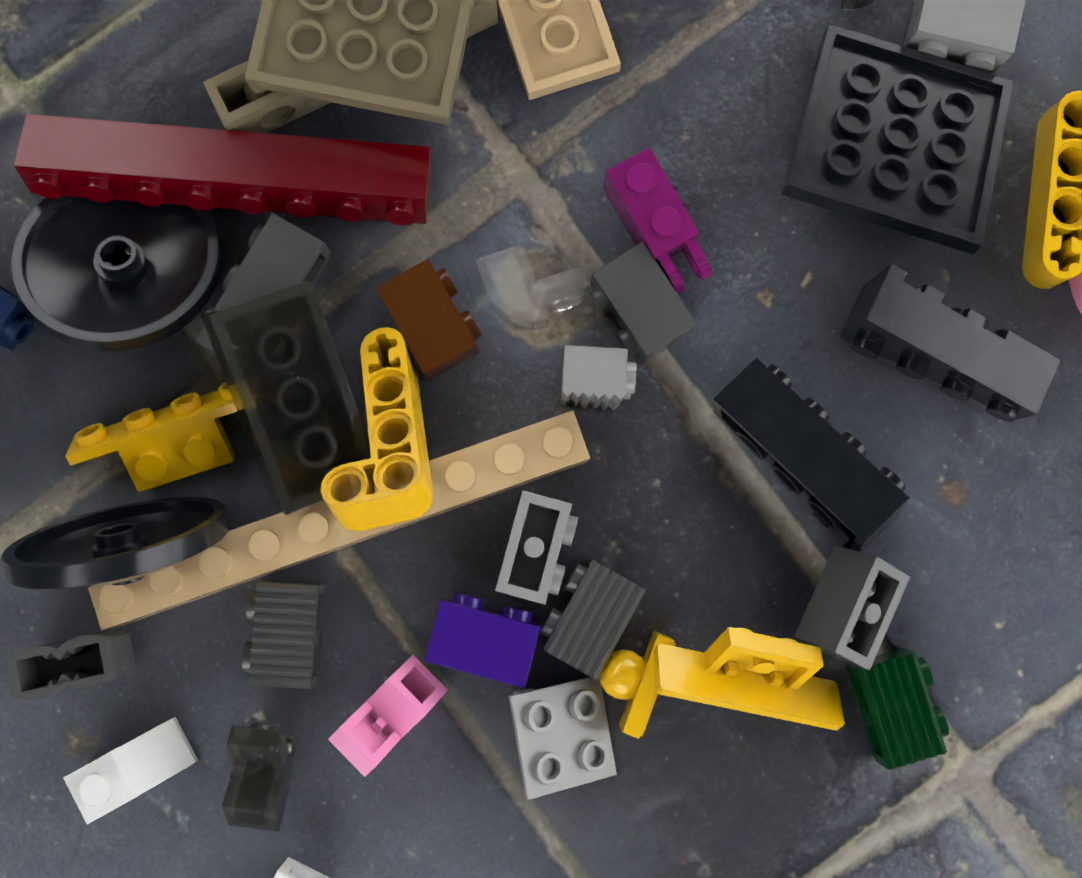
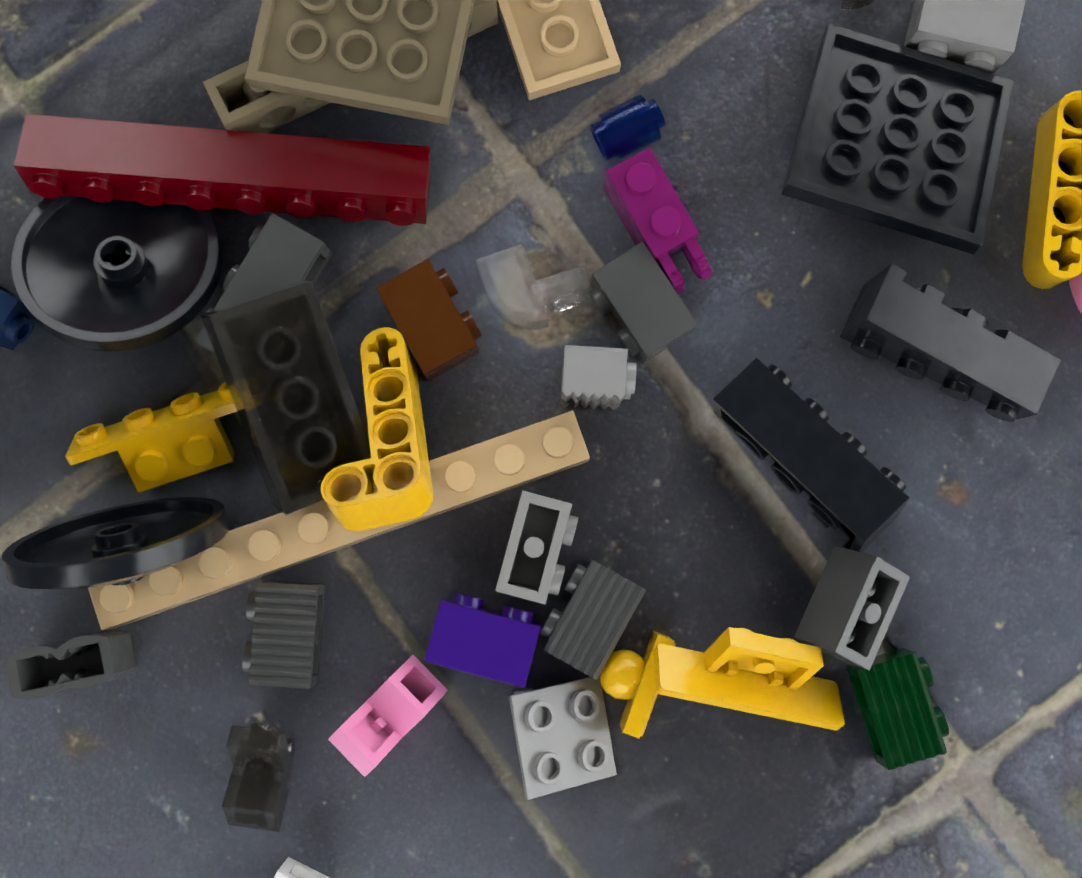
white slope [63,717,198,824] -> none
none -> clear blue brick [590,94,666,161]

